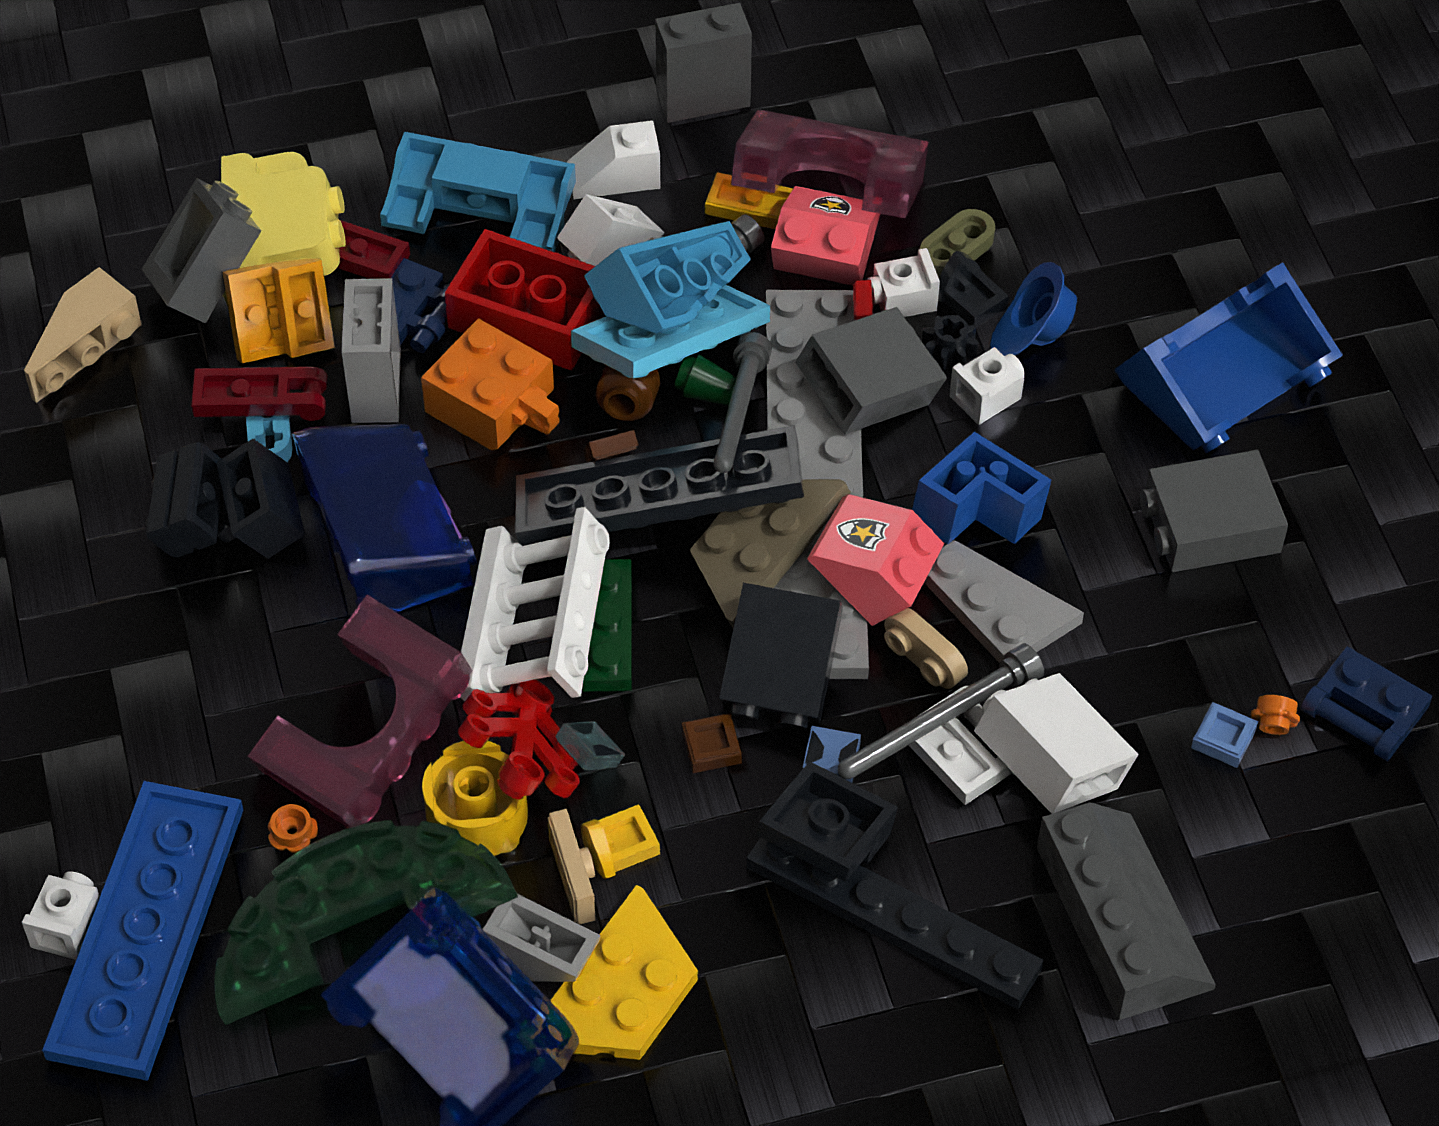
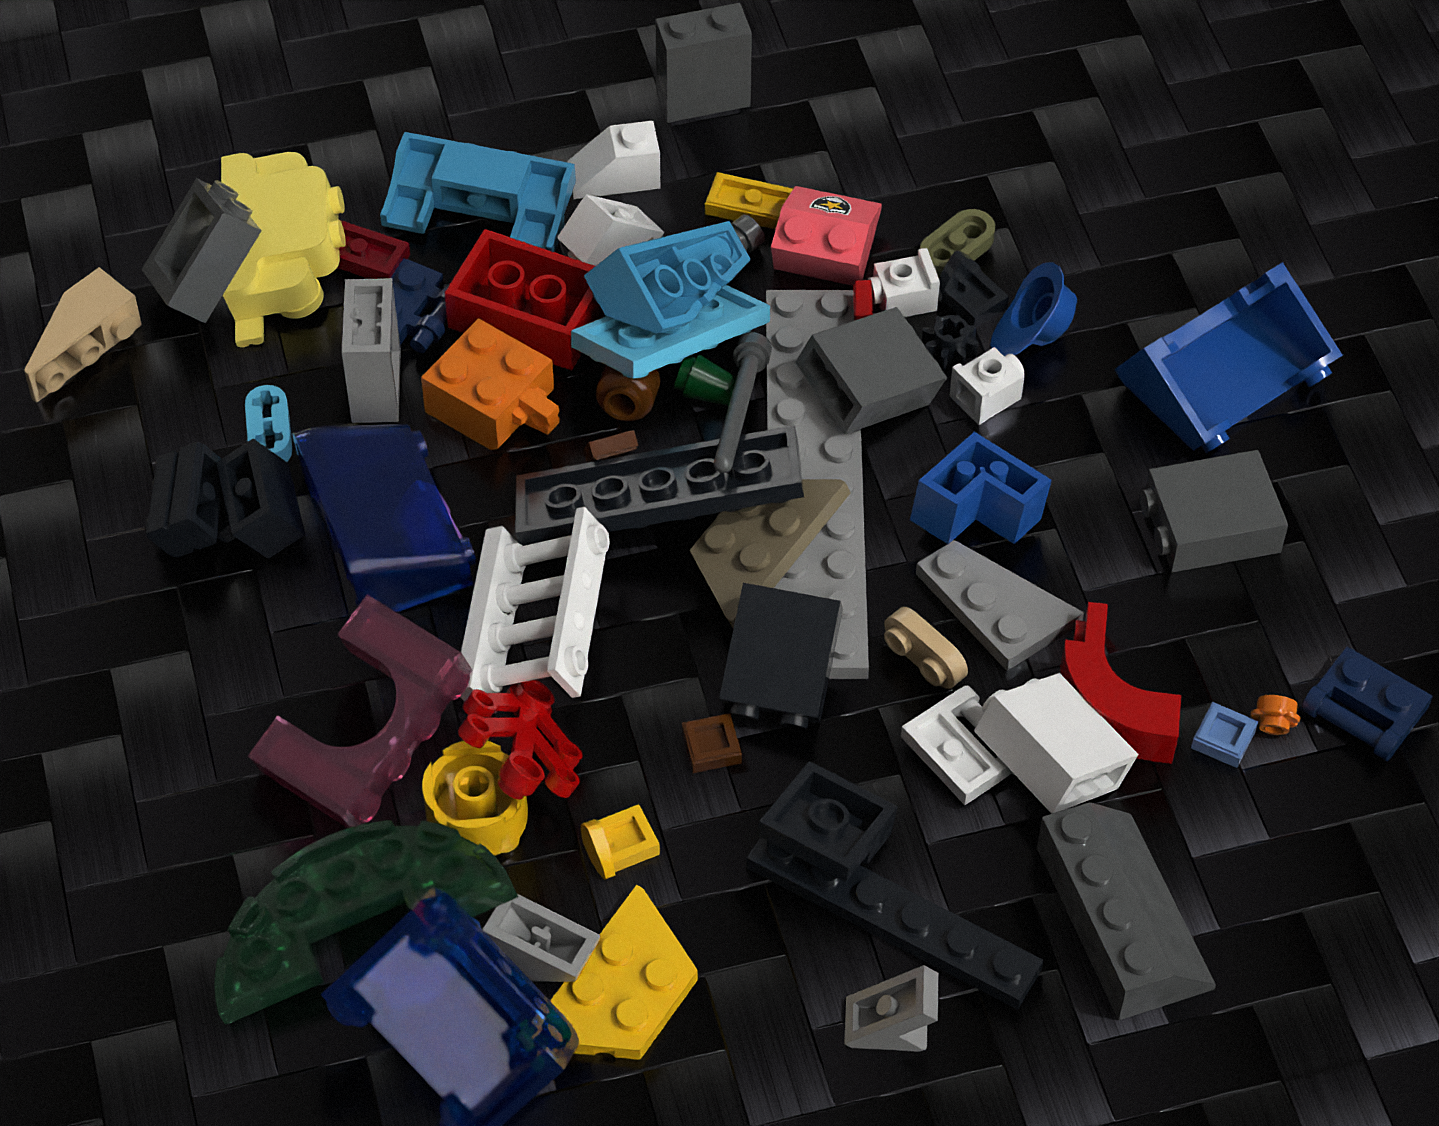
white brick [22,872,100,960] -> none
blue plate [42,781,243,1081] -> none
dark red plate [192,367,327,421] -> none
light orange slope [223,258,335,364] -> none
orange plate [268,804,318,853] -> none
tan plate [548,809,595,925] -> none
clear light blue tile [555,721,625,770] -> none
dark green plate [582,559,632,691] -> none
clear pink arch [731,109,929,219] -> none
medium blue tile [803,726,861,783] -> none
coral slope [807,494,944,626] -> none
dark grey piece [837,643,1044,780] -> none
none -> light grey slope [845,965,939,1052]
none -> red arch [1060,602,1181,764]

